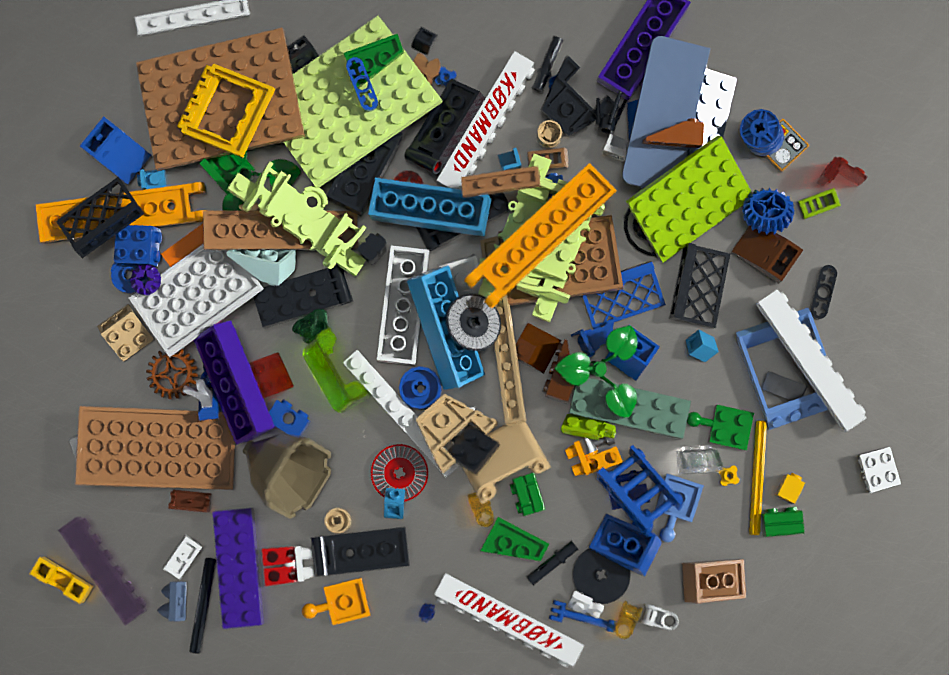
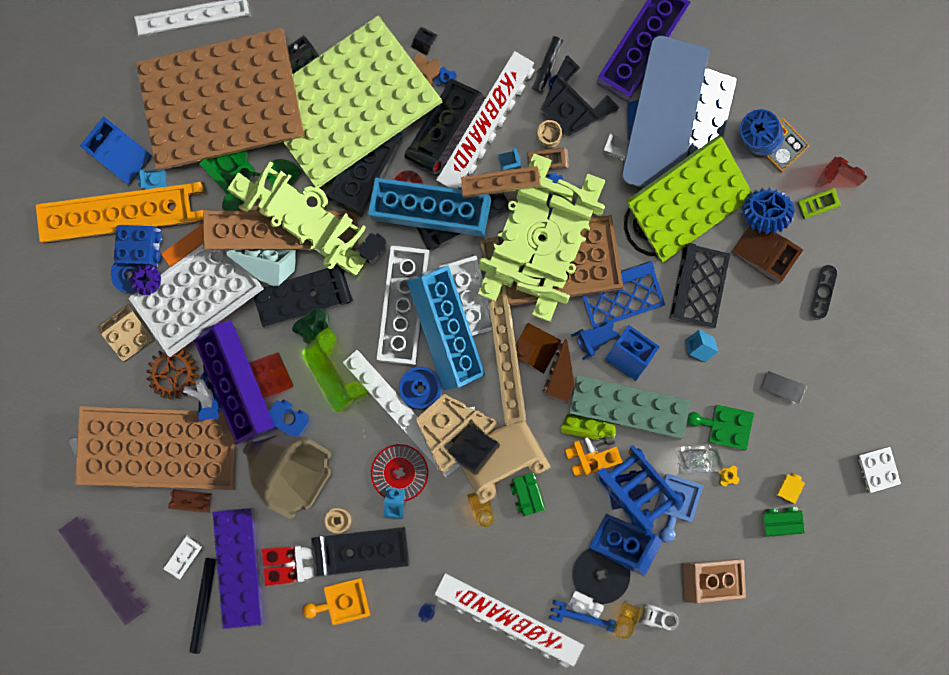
yellow arch [30,557,94,604] -> none
black fence [56,177,145,259] -> none
sand blue tile [157,582,187,621] -> none
yellow hinge [177,63,275,158] -> none
green wing [344,34,404,89] -> none
blue beam [346,57,378,112] -> none
piece [445,294,501,351] -> none
light orange hinge [464,163,617,309] -> none
green wing [480,517,549,561] -> none
black pin [526,540,579,586] -> none
green plant [555,325,637,418] -> none
black plant [595,91,627,134] -> none
dark orange slope [642,118,704,148] -> none
medium blue window [736,308,828,430] -> none
yellow axle [749,420,767,535] -> none
white brick [756,289,866,432] -> none

